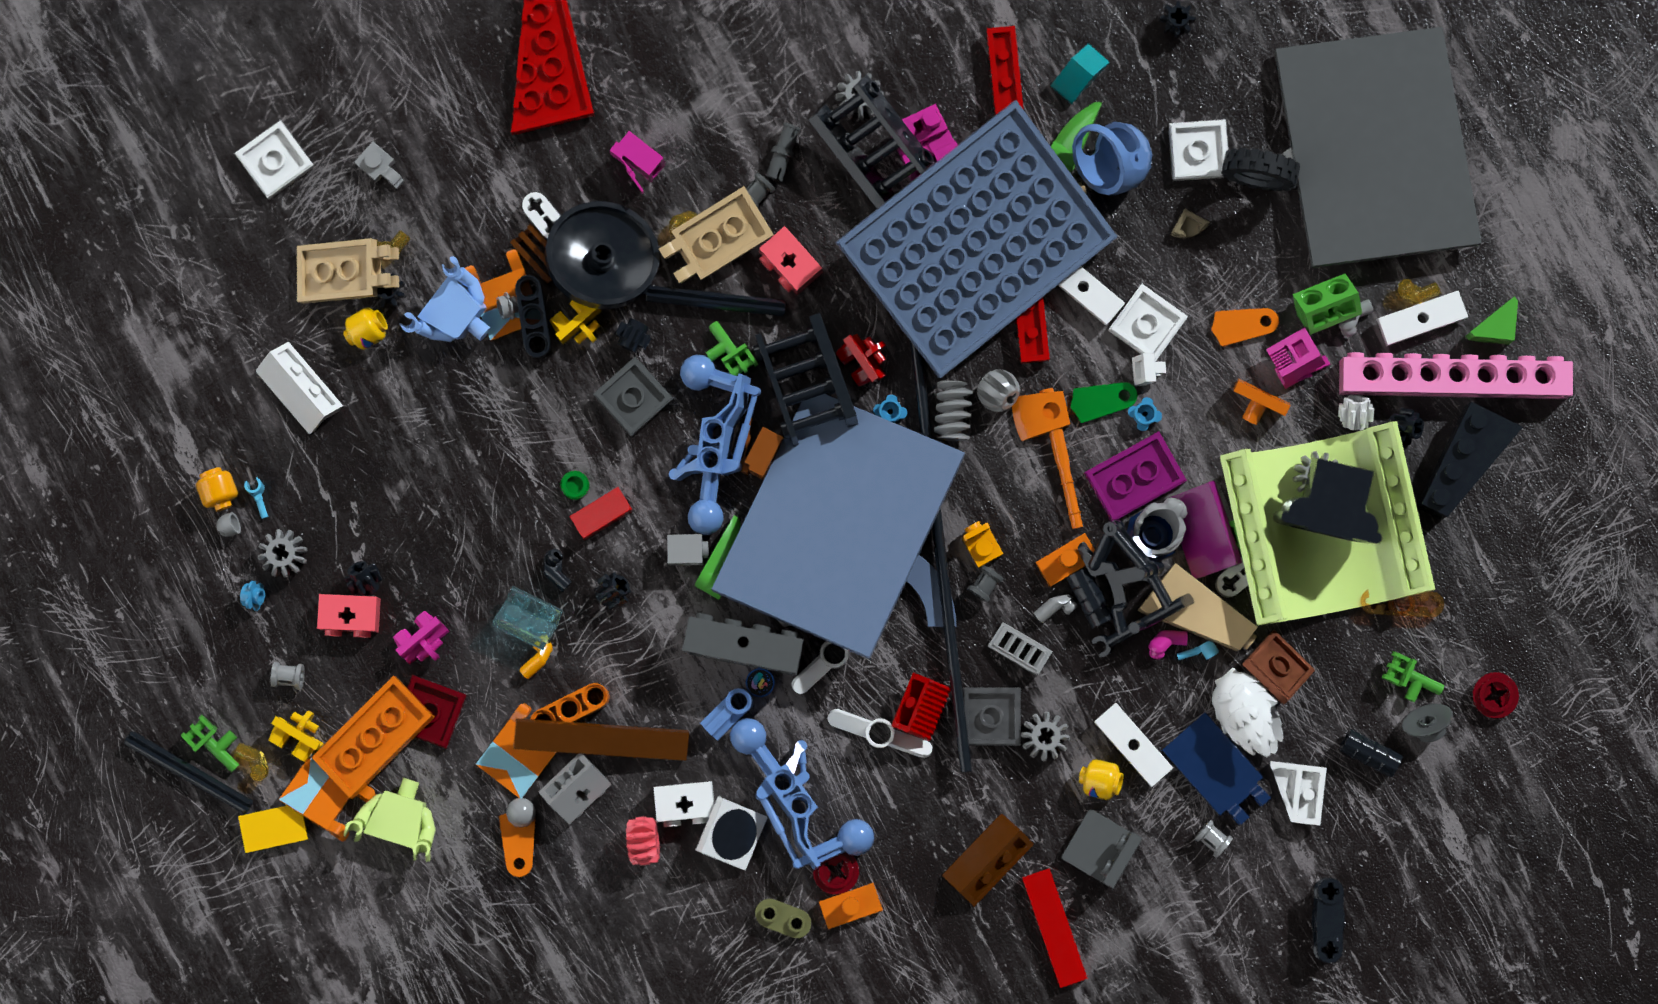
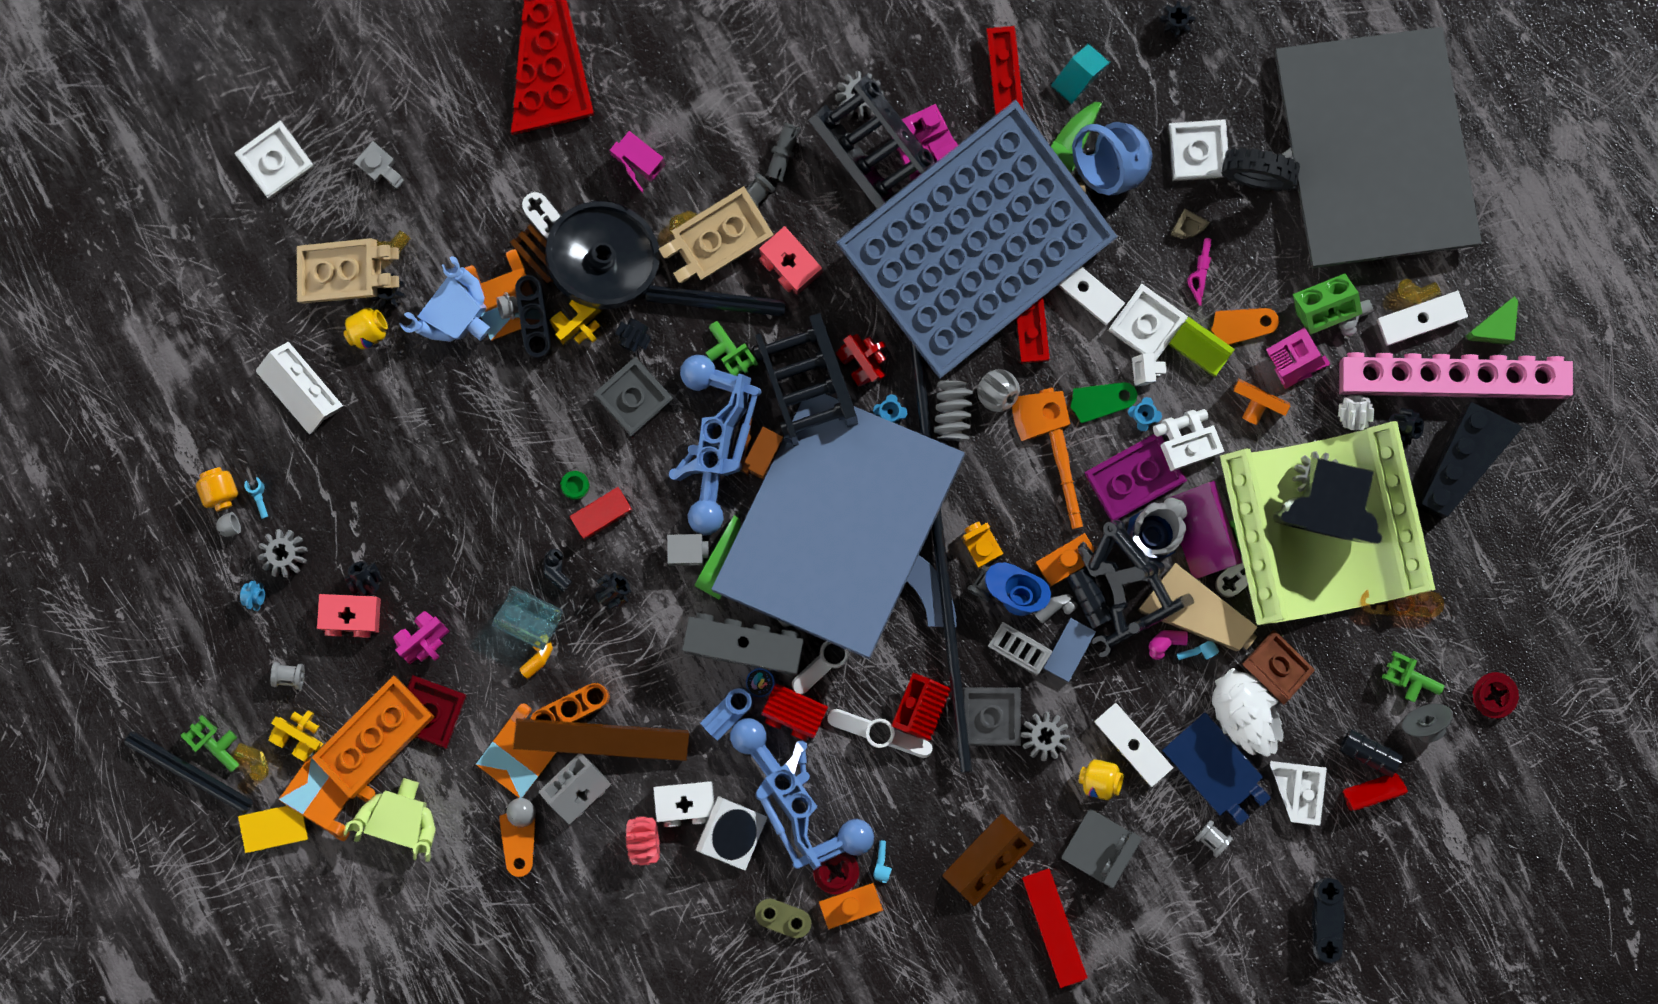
none -> red brick [761,683,828,742]
none -> medium azure hand [873,841,892,883]
none -> blue piece [985,563,1051,616]
none -> sand blue tile [1043,618,1096,682]
none -> white plate [1153,409,1224,471]
none -> lime panel [1168,317,1235,377]
none -> dark pink hand [1188,238,1211,306]
none -> red slope [1343,773,1408,811]

